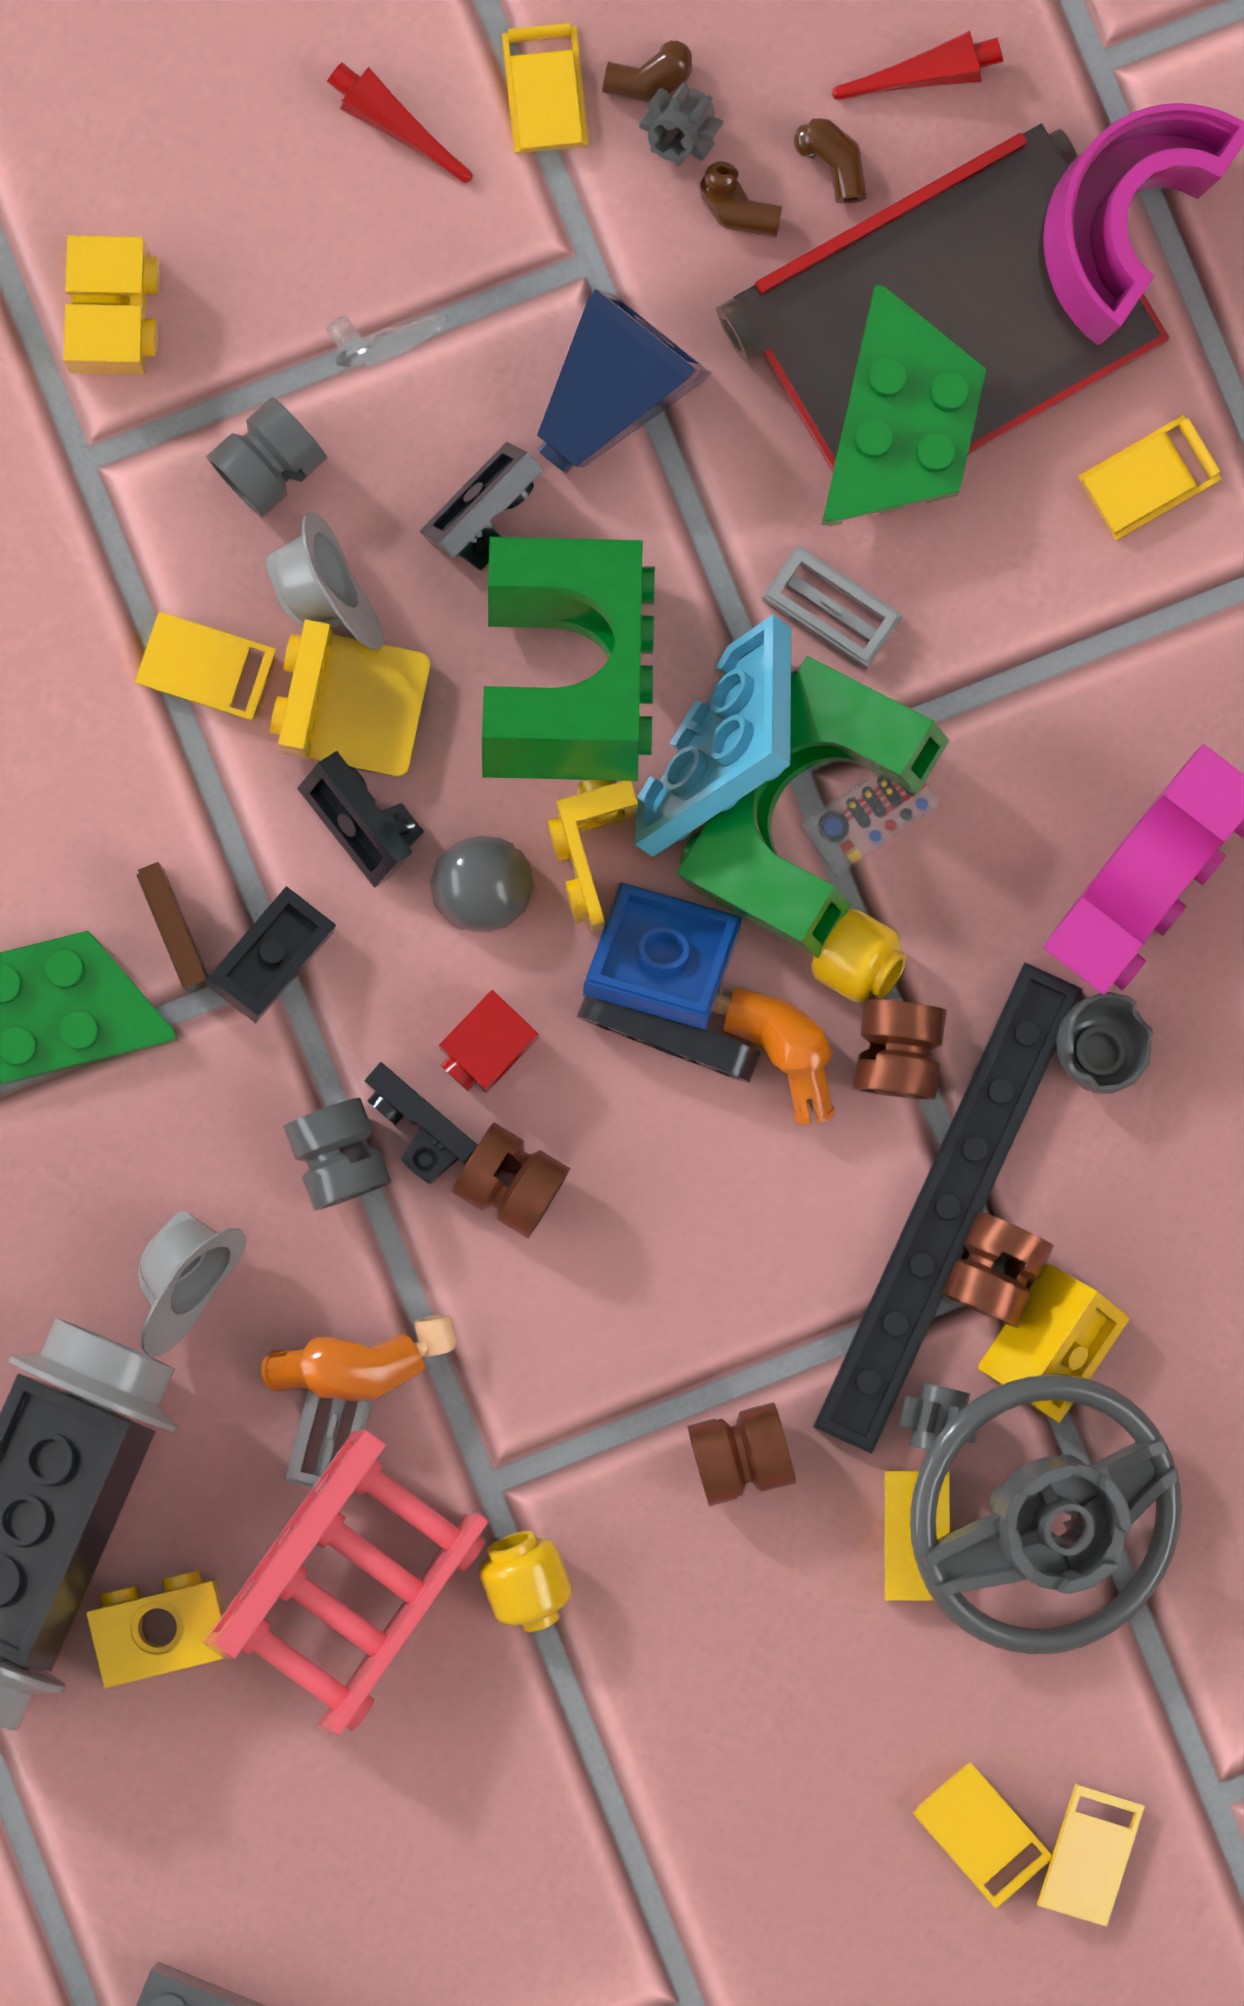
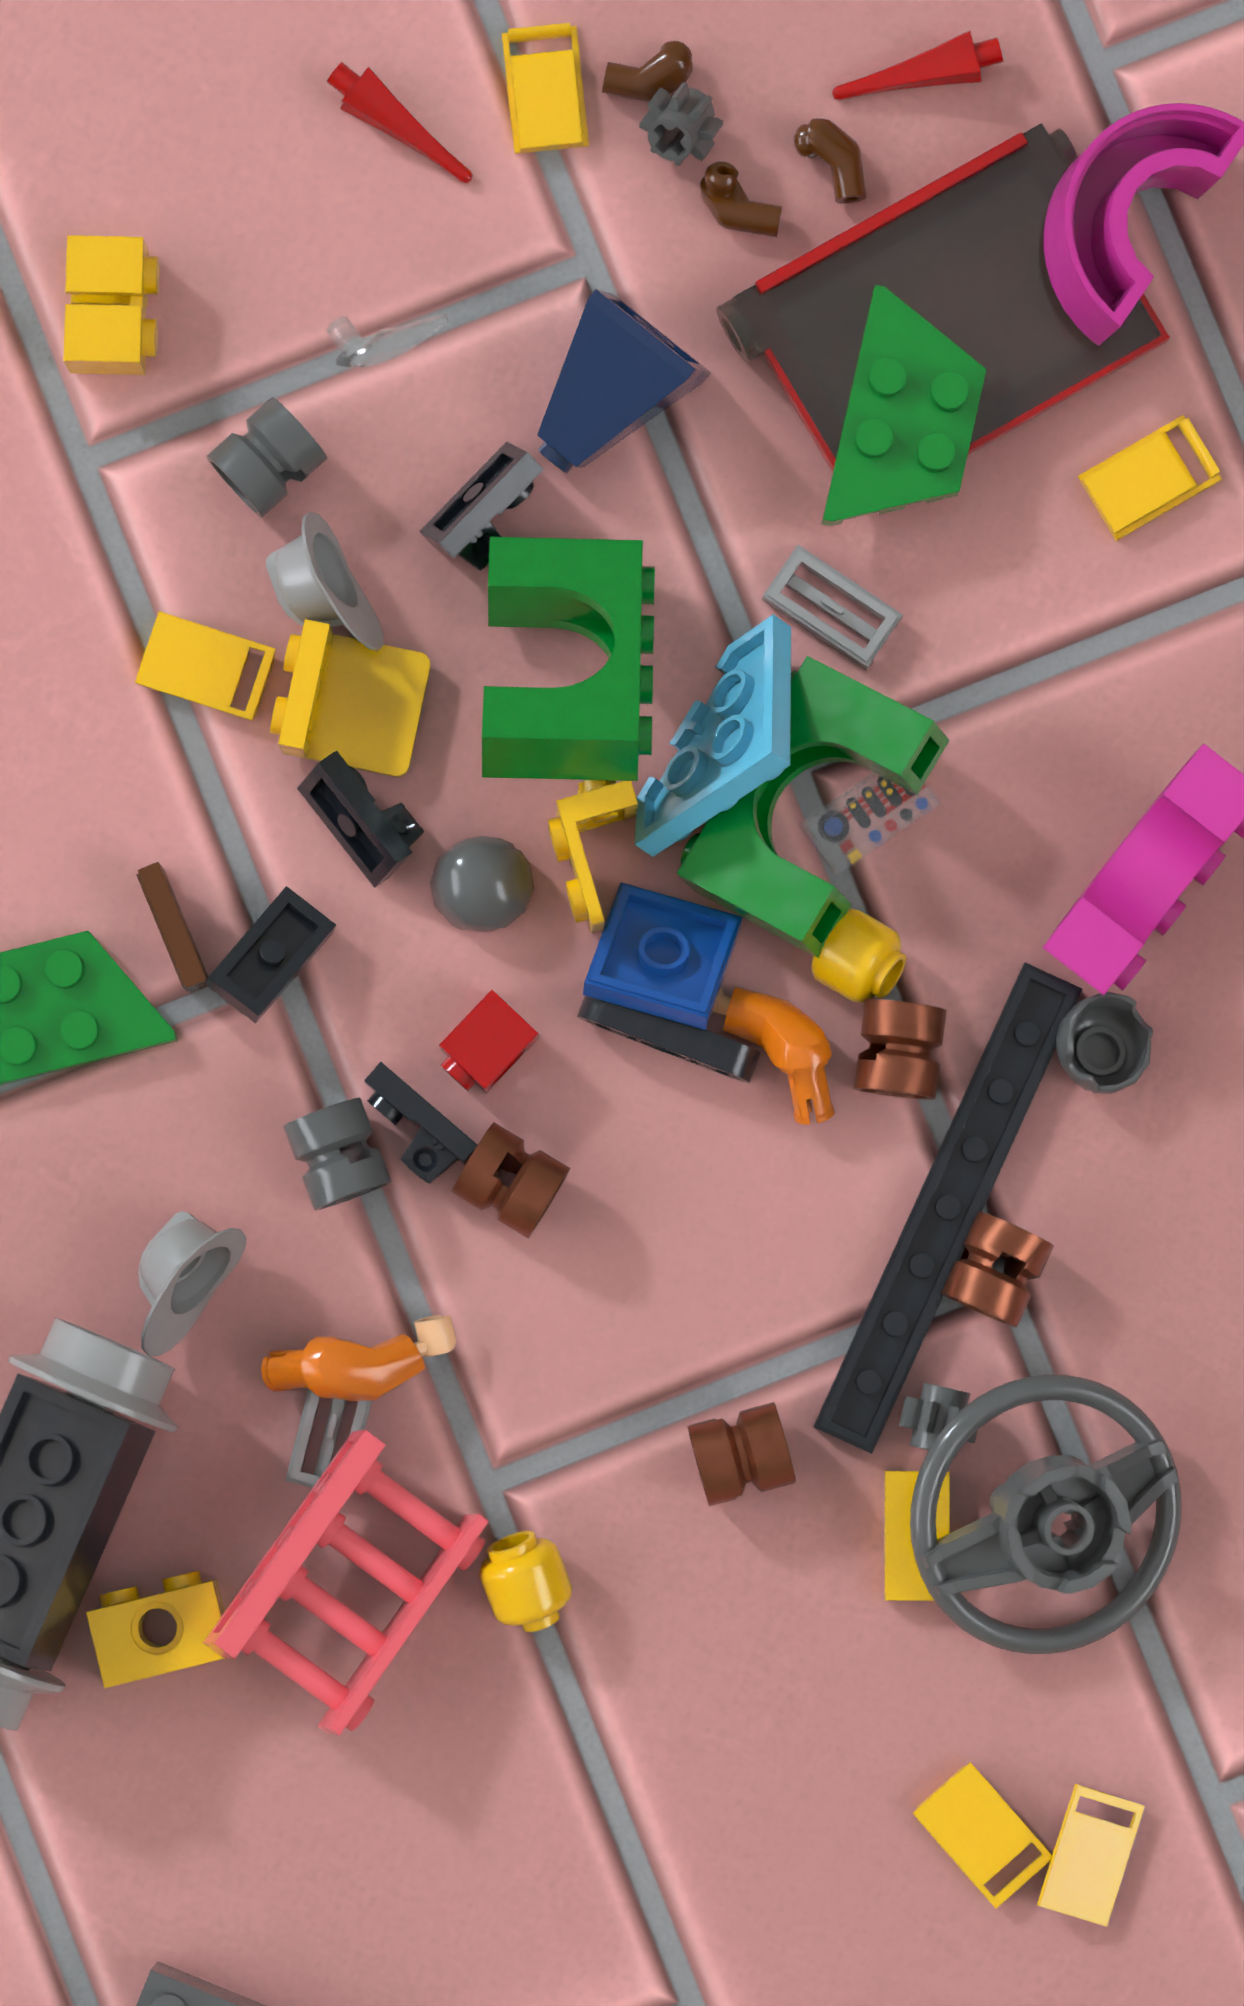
yellow panel [978,1264,1130,1424] -> none

